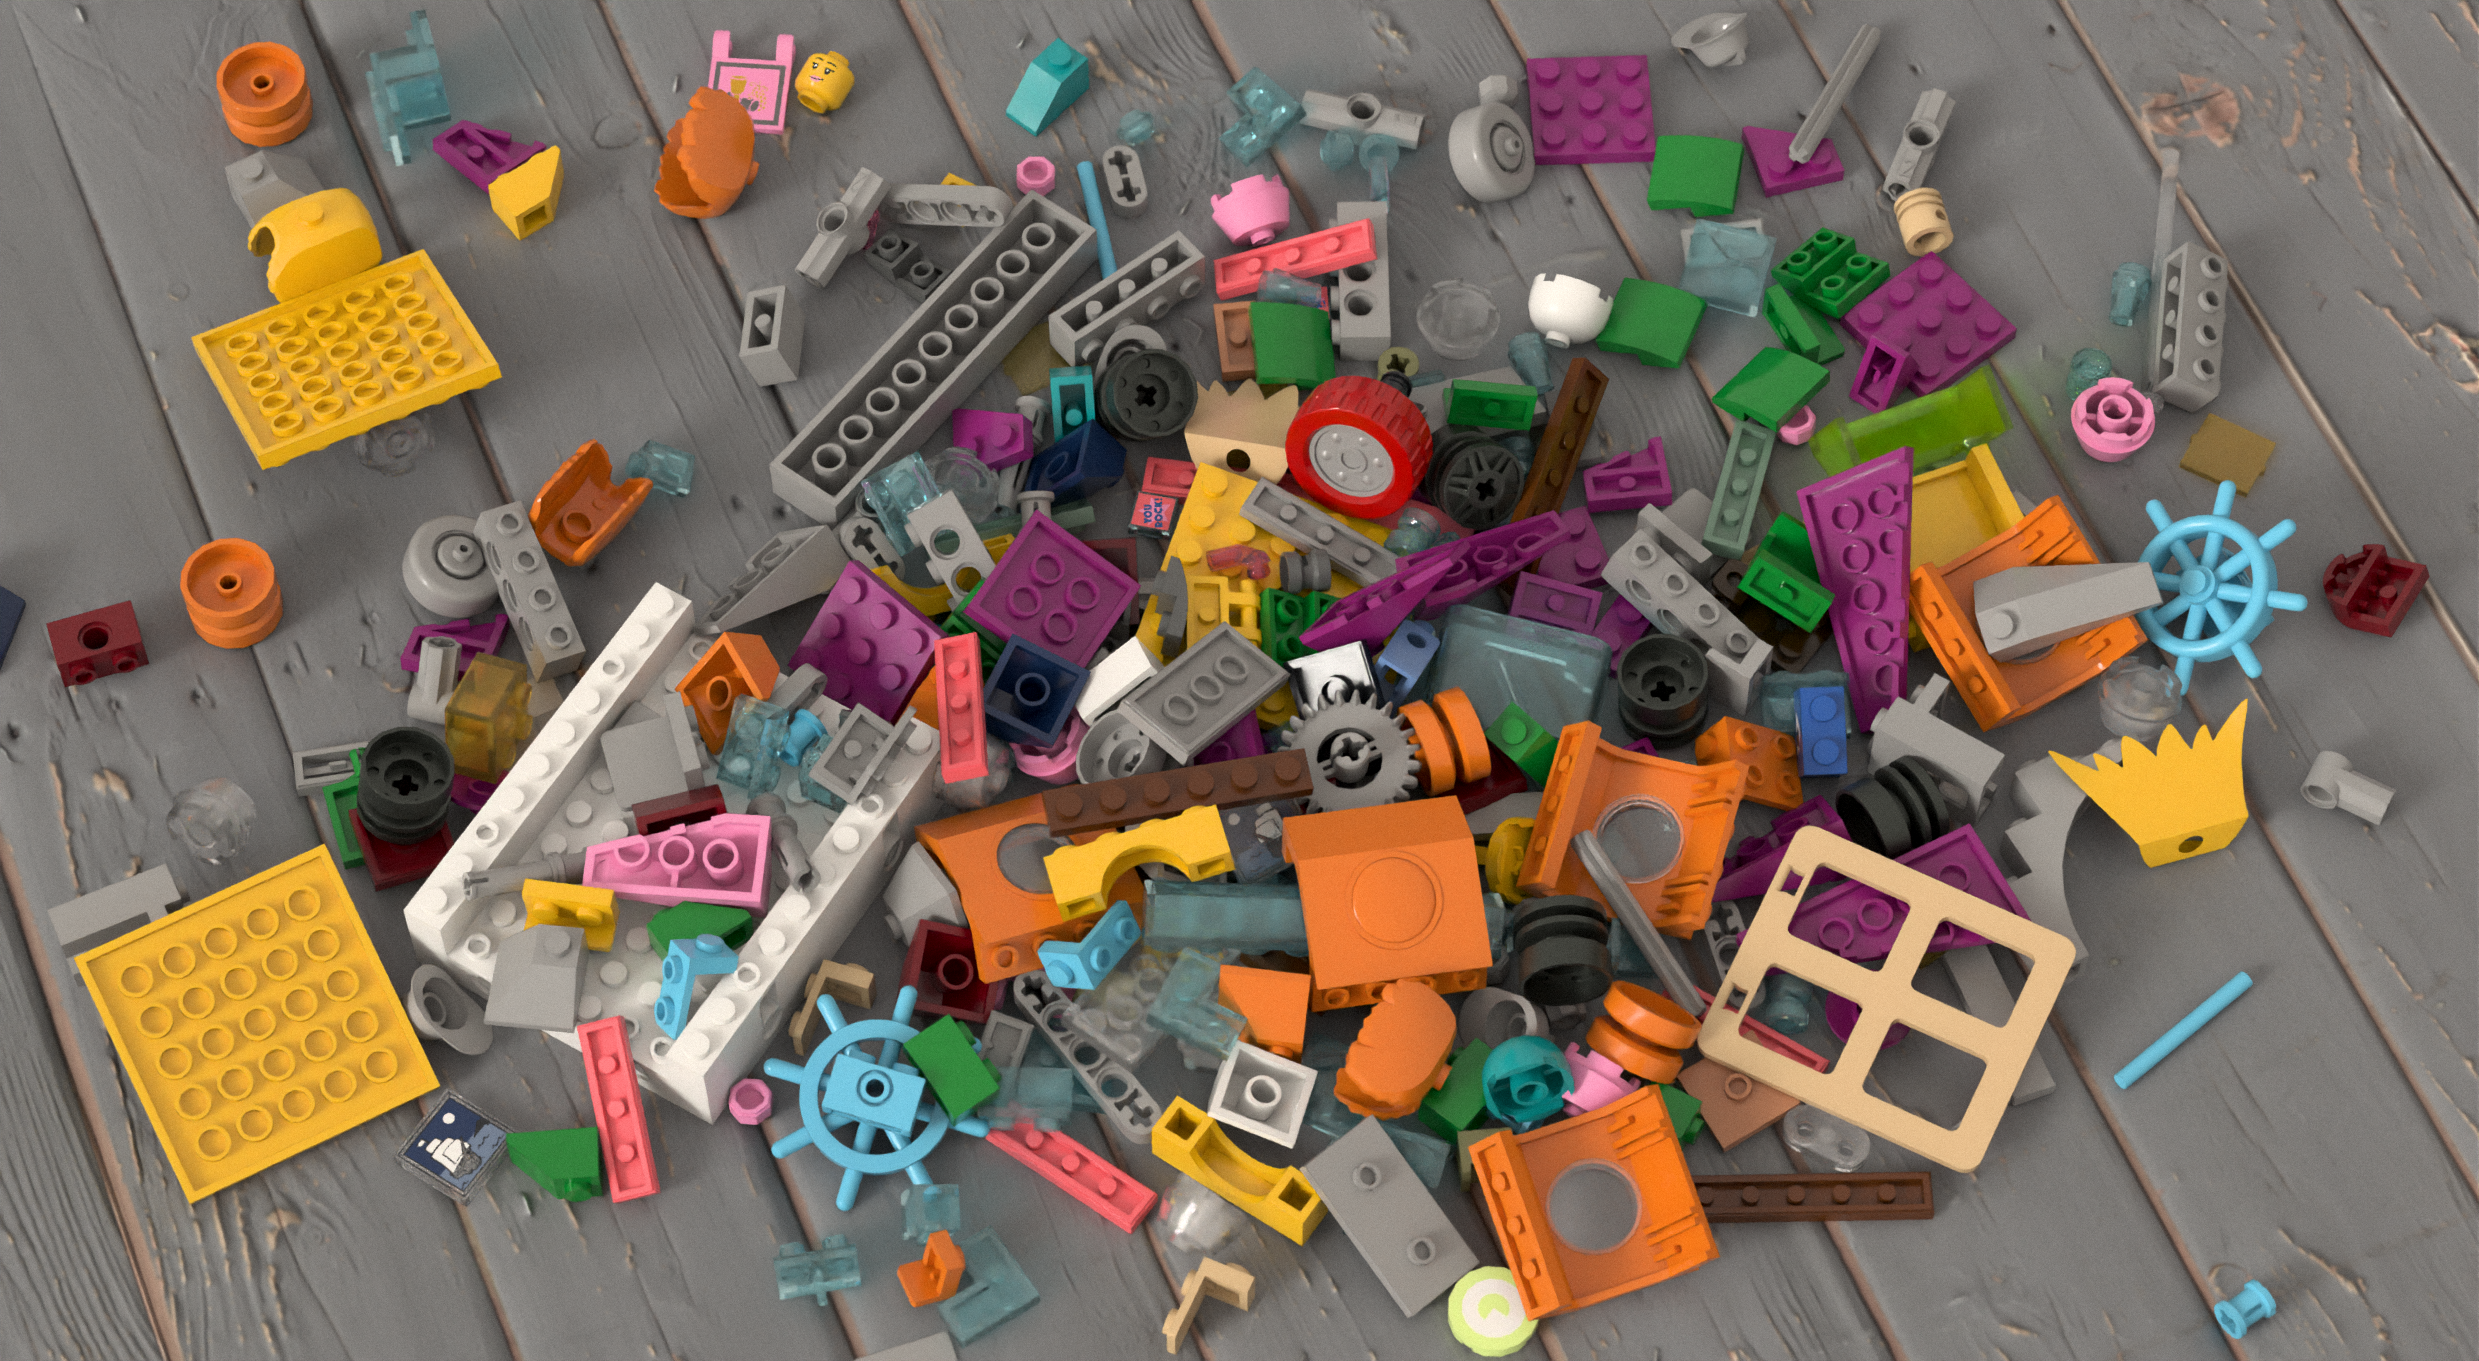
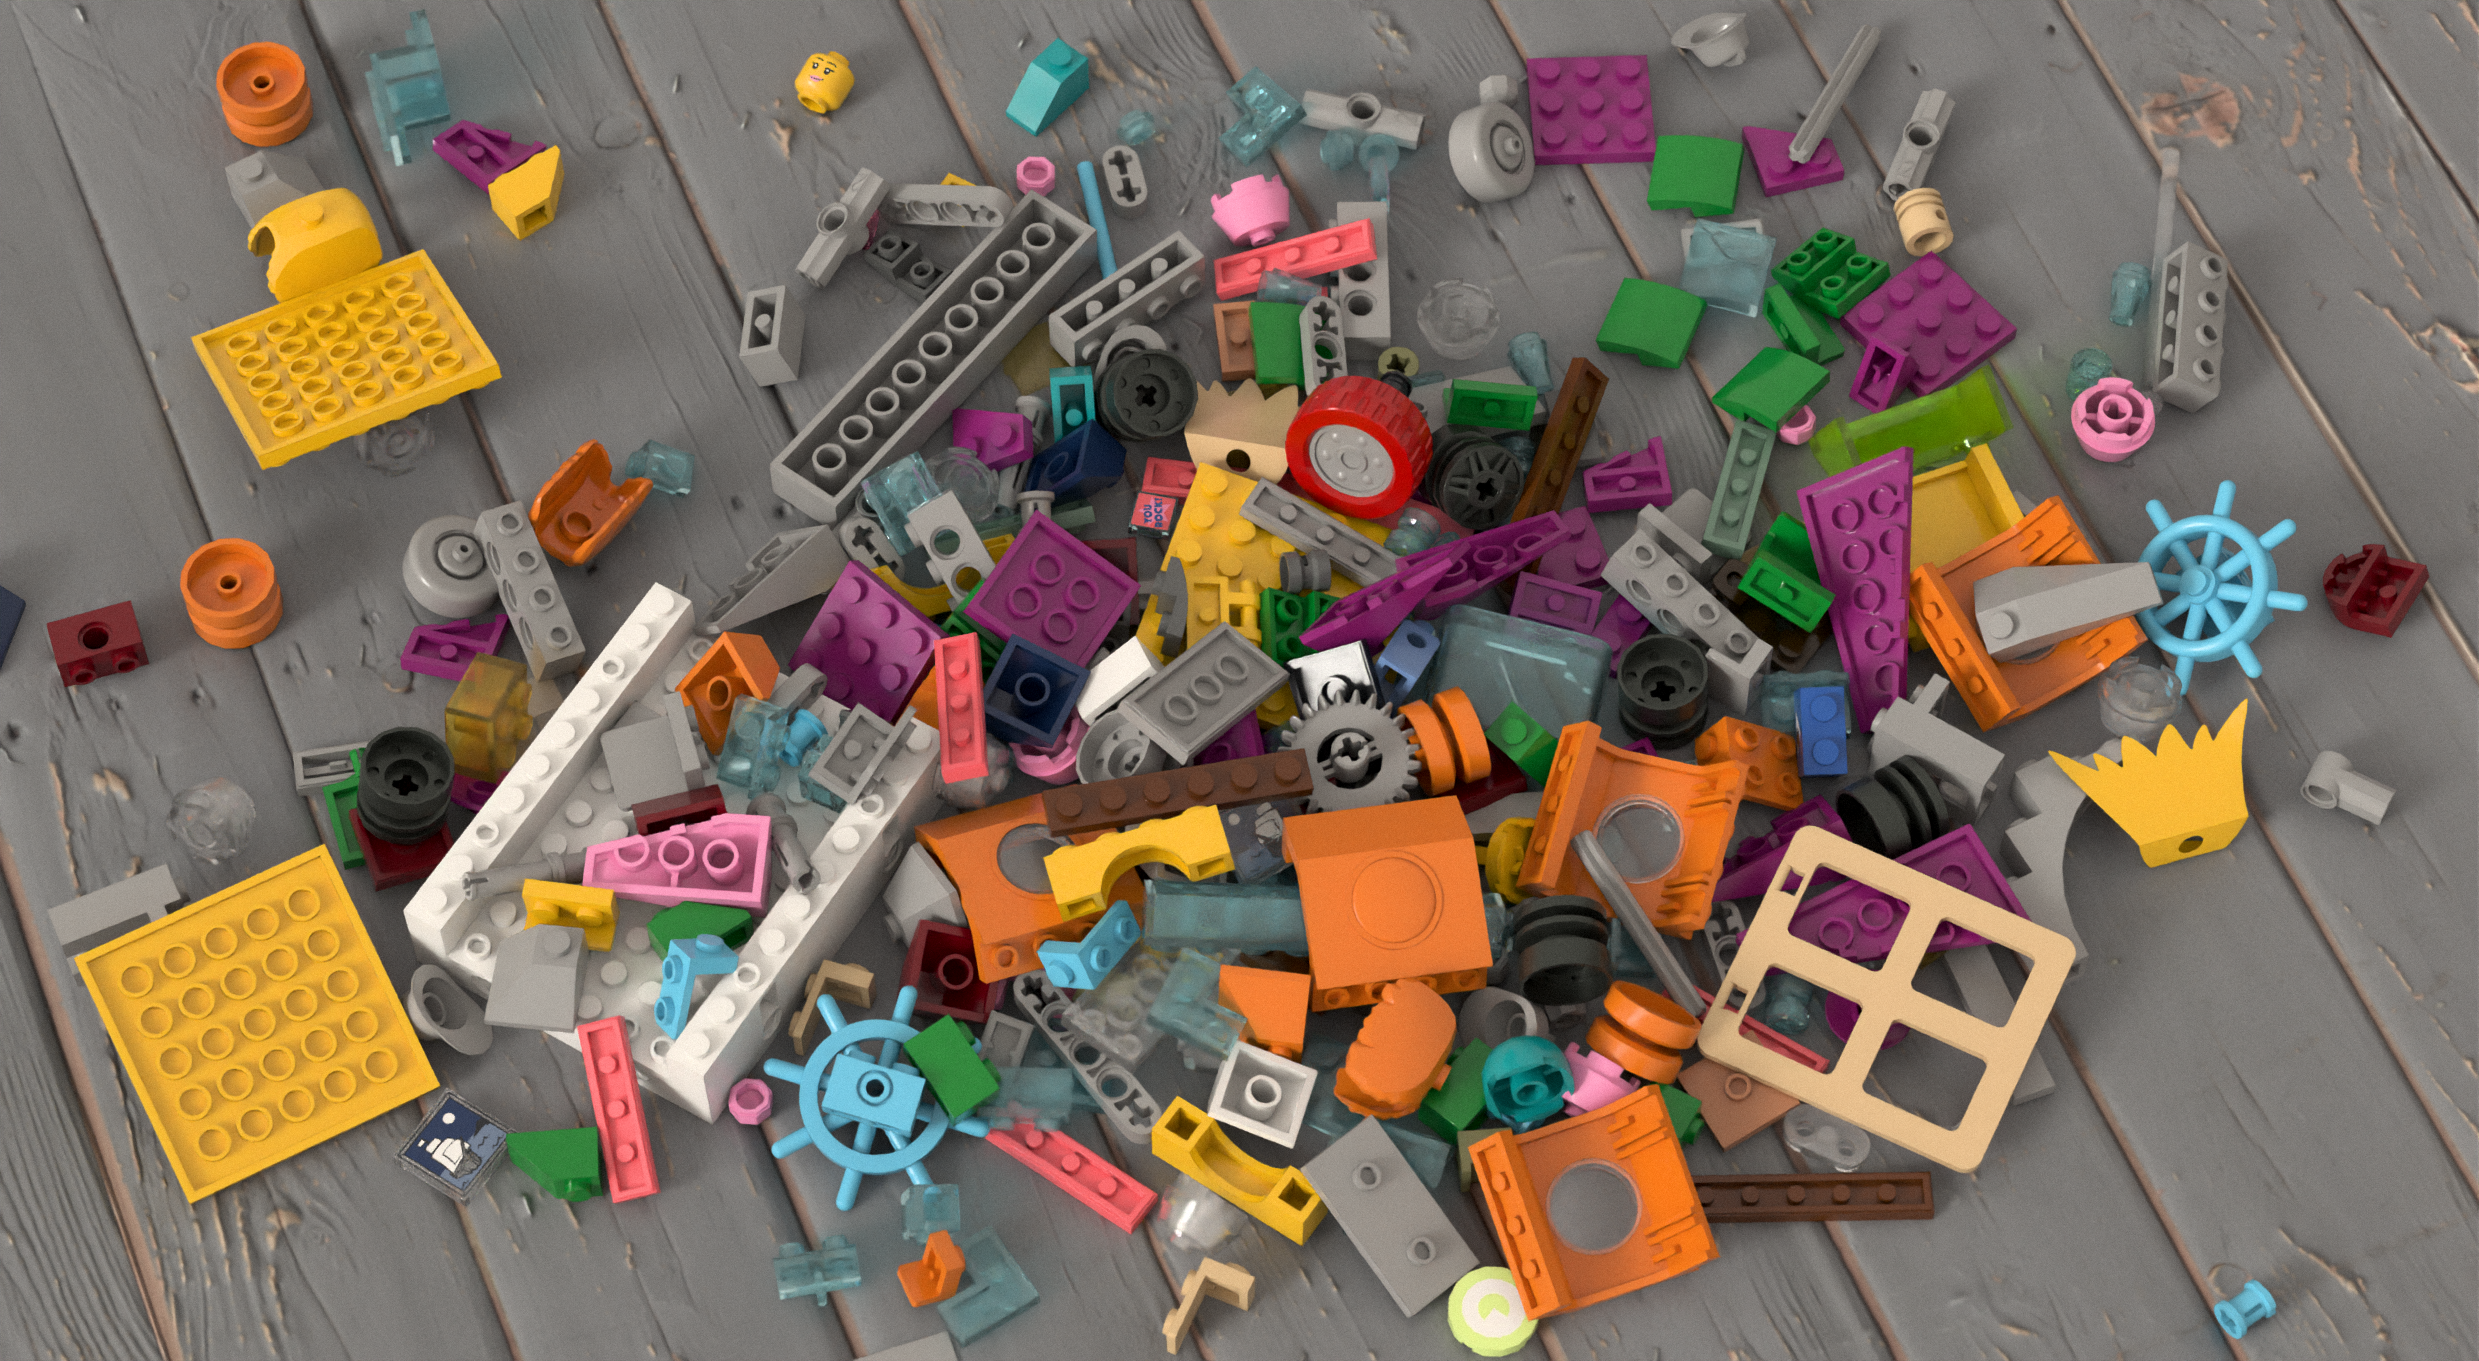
light grey piece [407,636,462,727] -> none
orange animal [654,86,759,219] -> none
bright pink flag [708,30,796,135] -> none
clear pink arm [1206,544,1271,580] -> none
white cylinder [1528,274,1614,349] -> none
medium azure bar [2114,971,2253,1089] -> none
clear yellow piece [2179,413,2276,498] -> none
none -> light grey beam [1299,296,1348,396]

